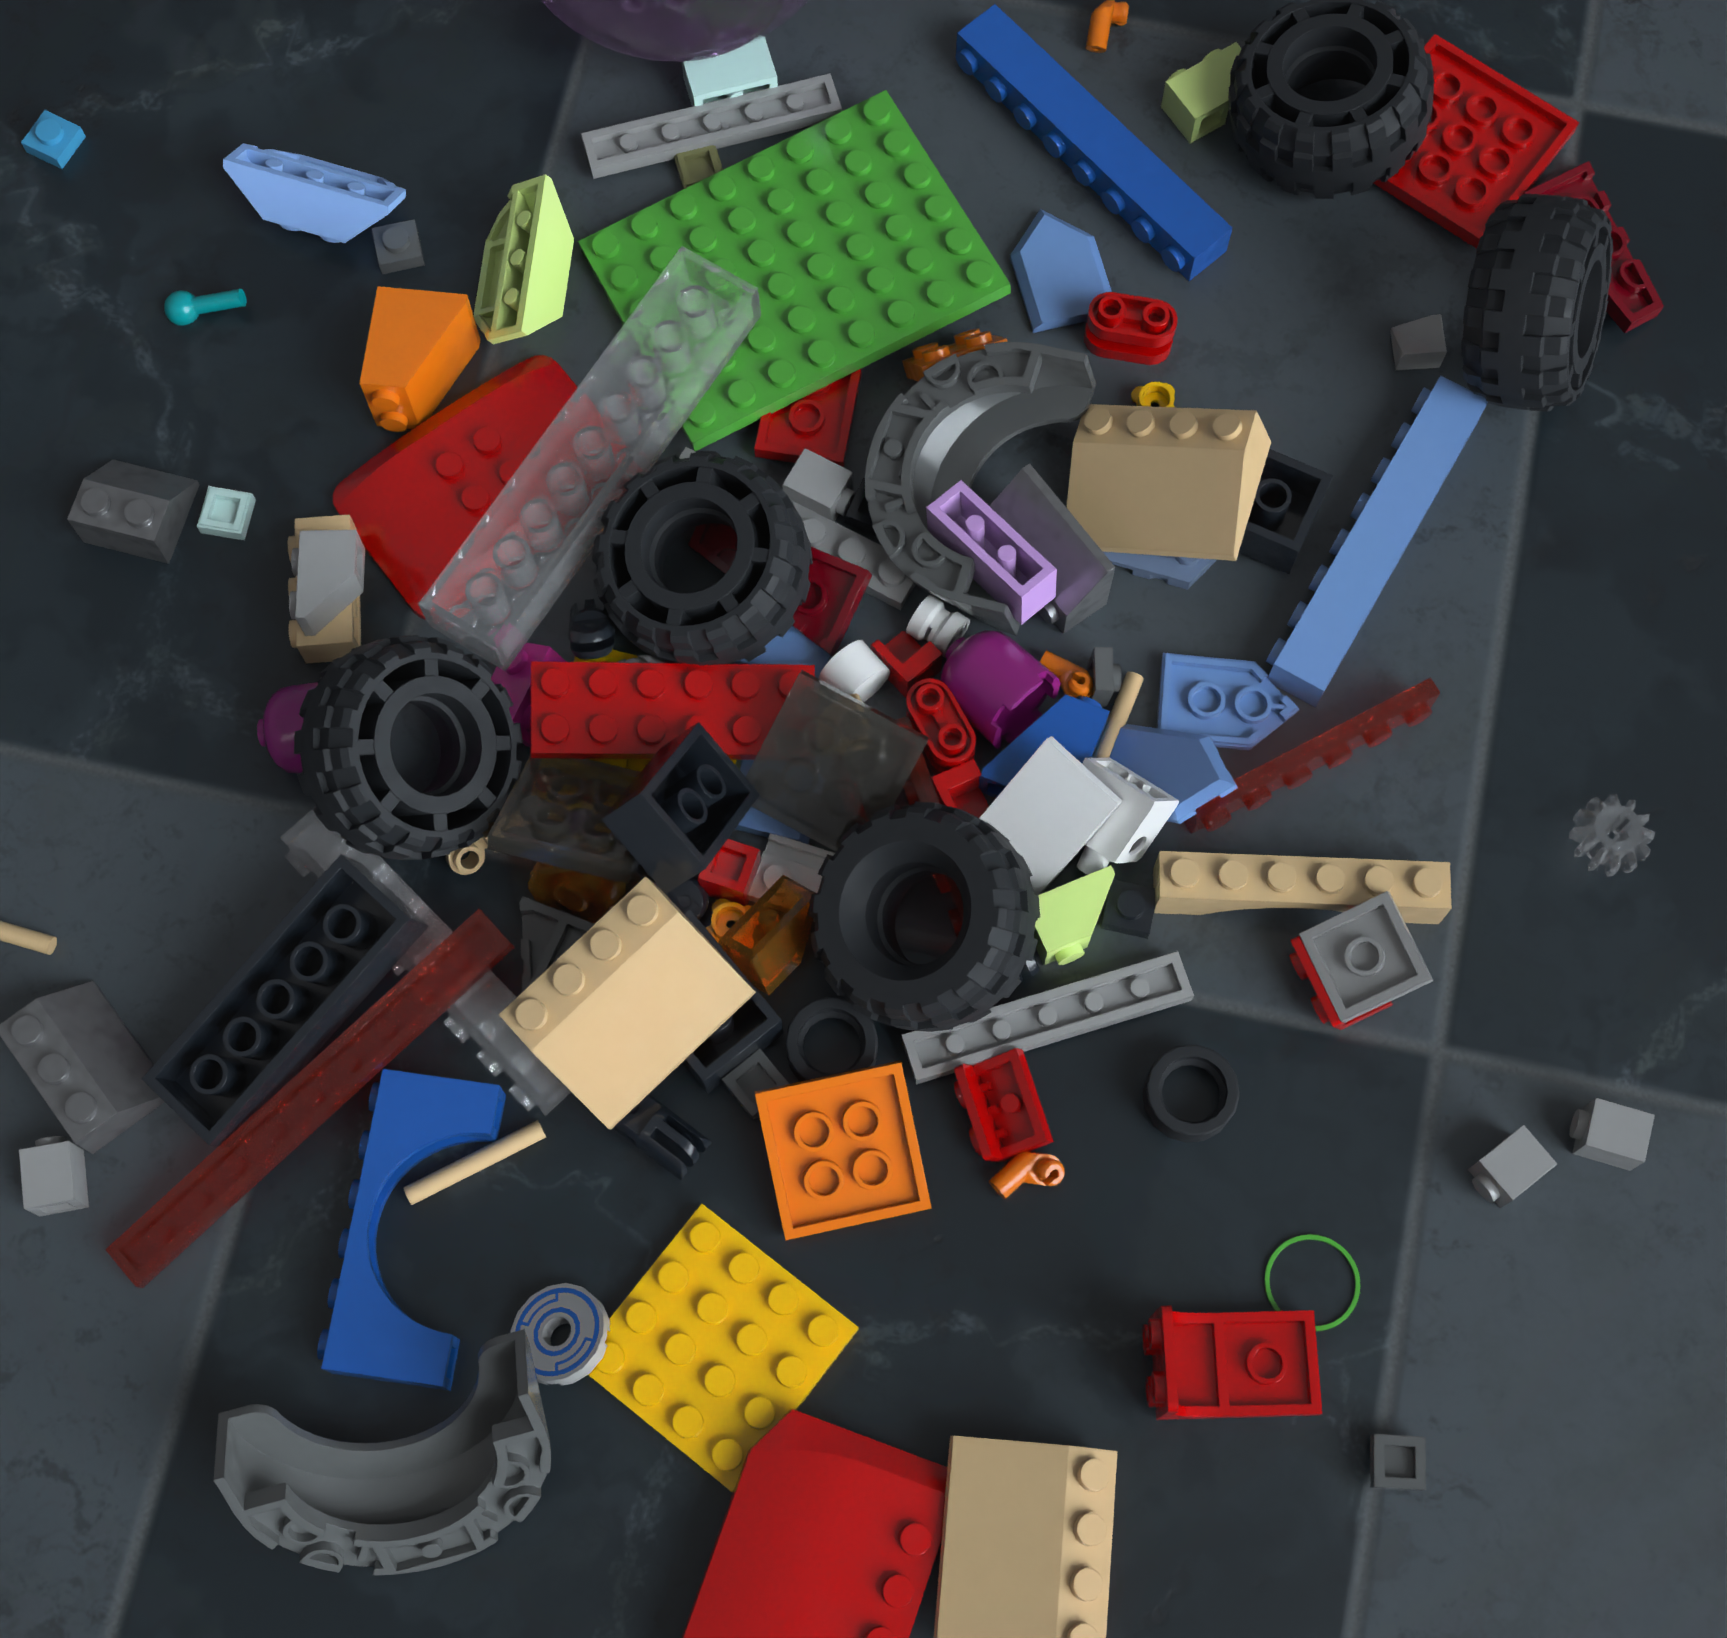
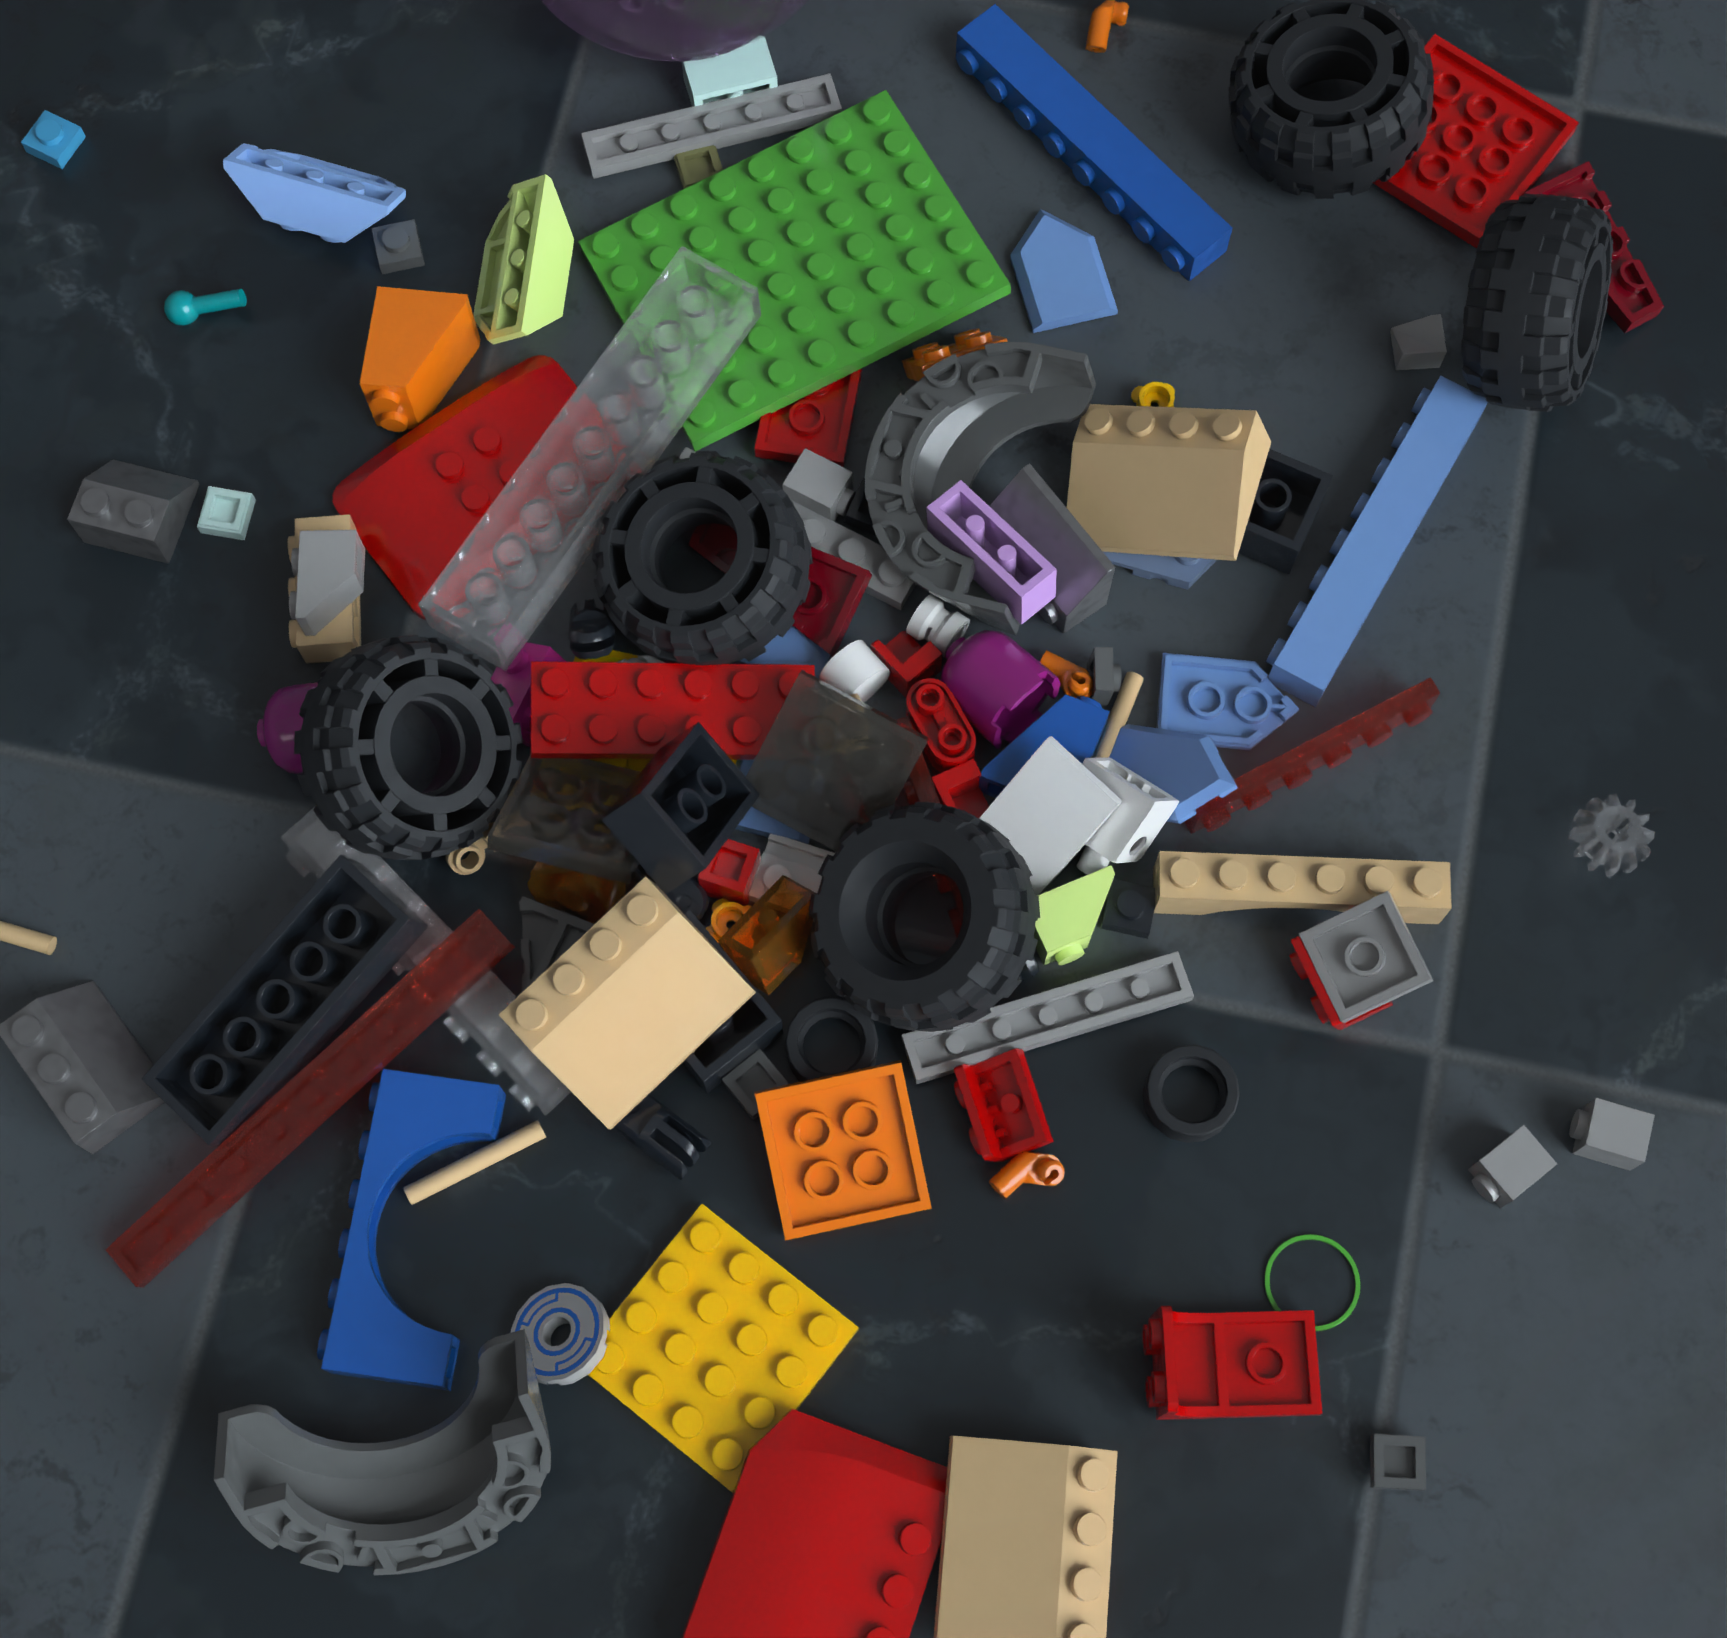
light grey brick [19,1136,89,1217] -> none
red brick [1084,292,1178,365] -> none
yellowish green slope [1161,42,1241,144] -> none

